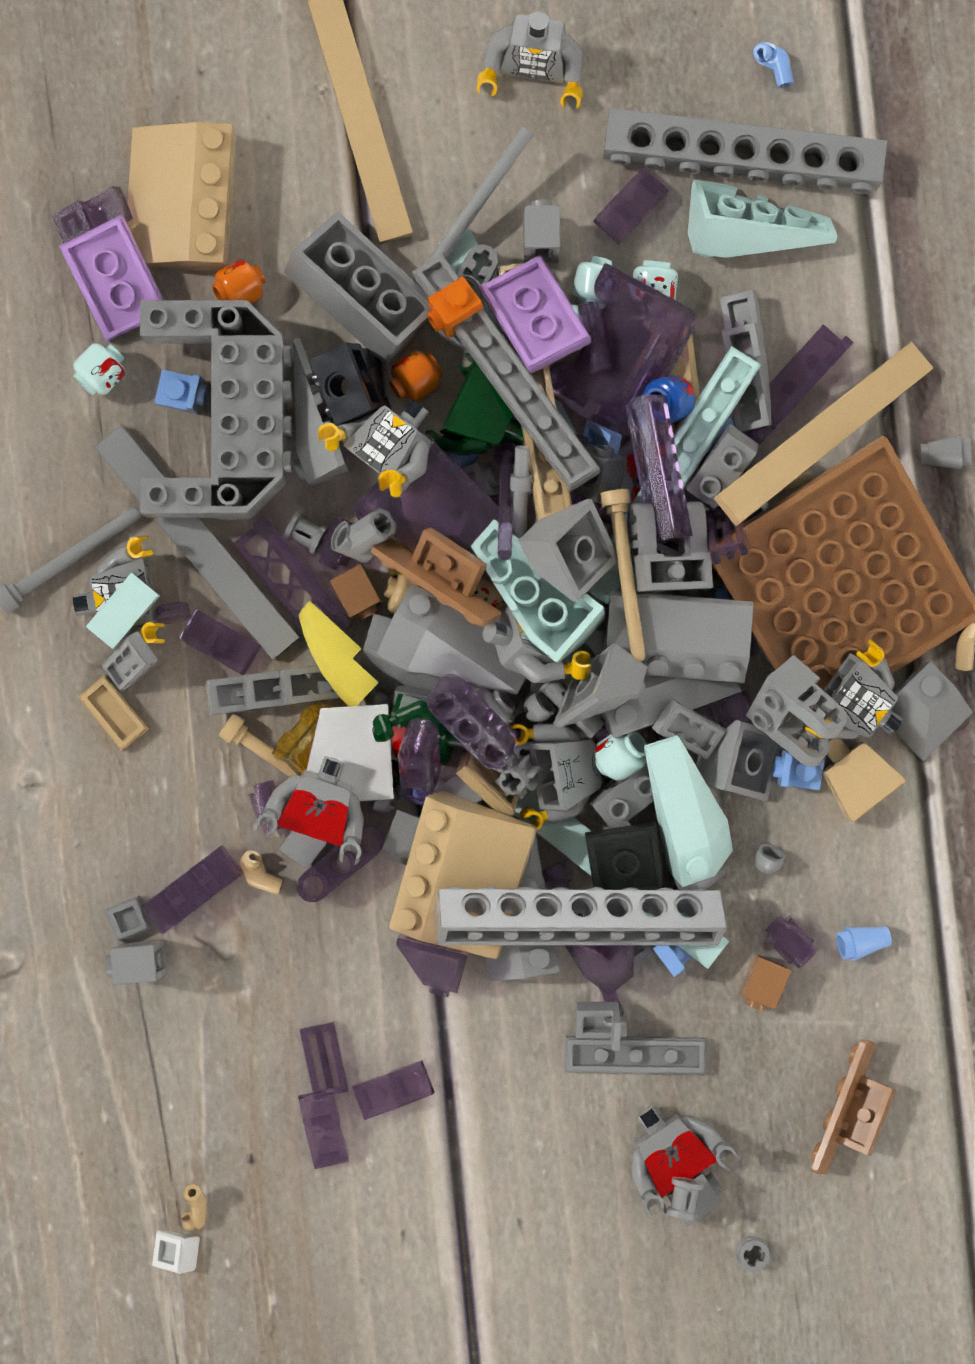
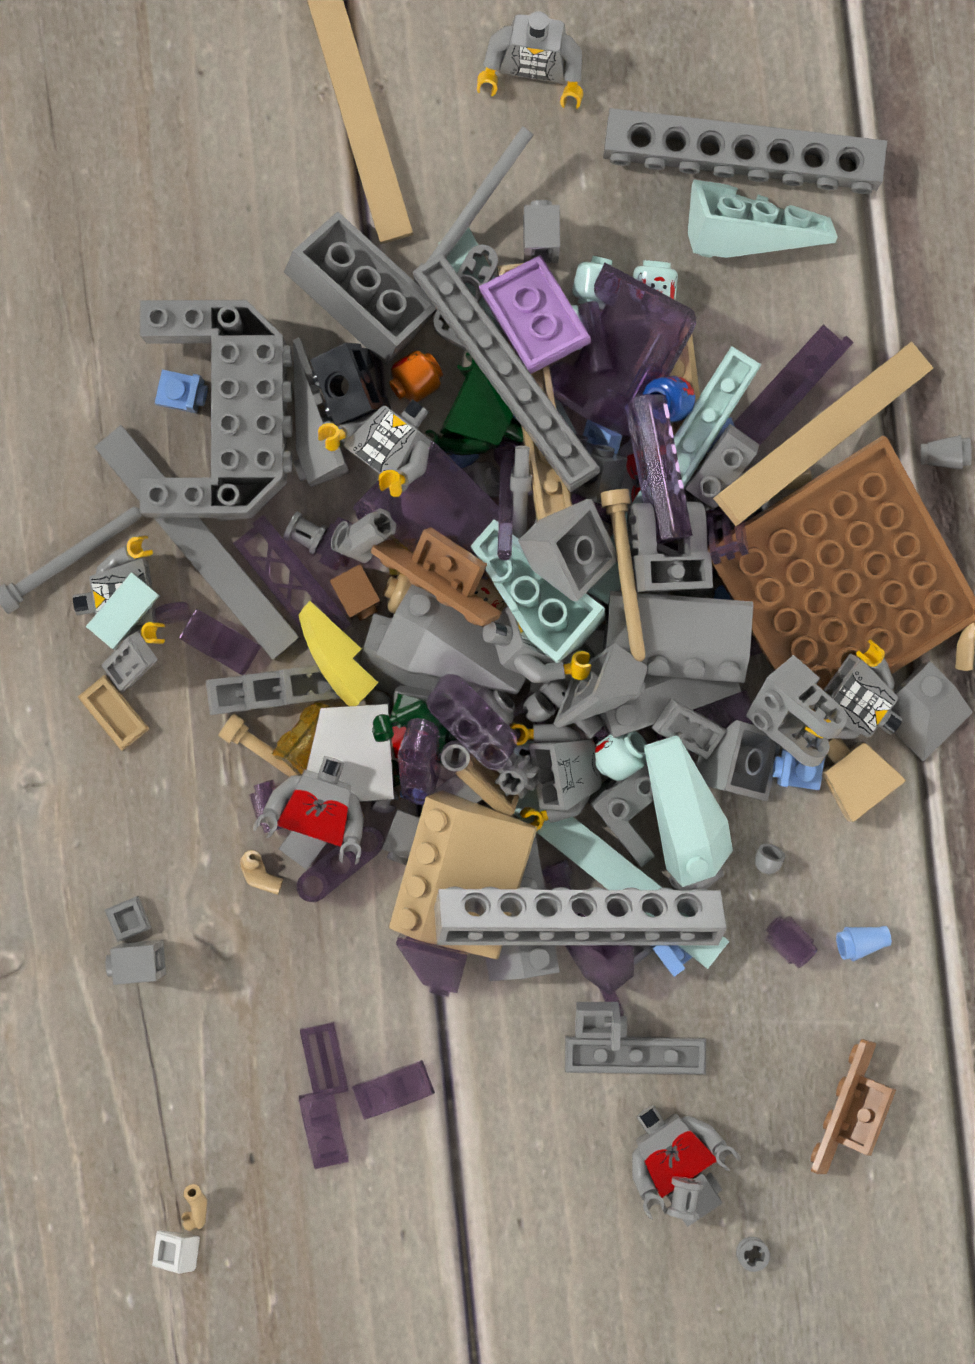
clear purple slope [52,186,133,244] -> none
lavender tile [59,215,164,342] -> none
light aqua head [73,343,125,396] -> none
tan slope [126,122,236,271] -> none
clear purple beam [142,845,244,934] -> none
orange head [211,259,266,305] -> none
orange bracket [426,276,483,339] -> none
pearl dark grey tile [585,822,665,890] -> none
clear purple slope [593,167,669,245] -> none
light grey slope [720,289,772,432] -> none
medium nougat brick [739,954,792,1012] -> none
light blue arm [753,42,794,88] -> none
none -> light grey hinge [441,740,470,771]

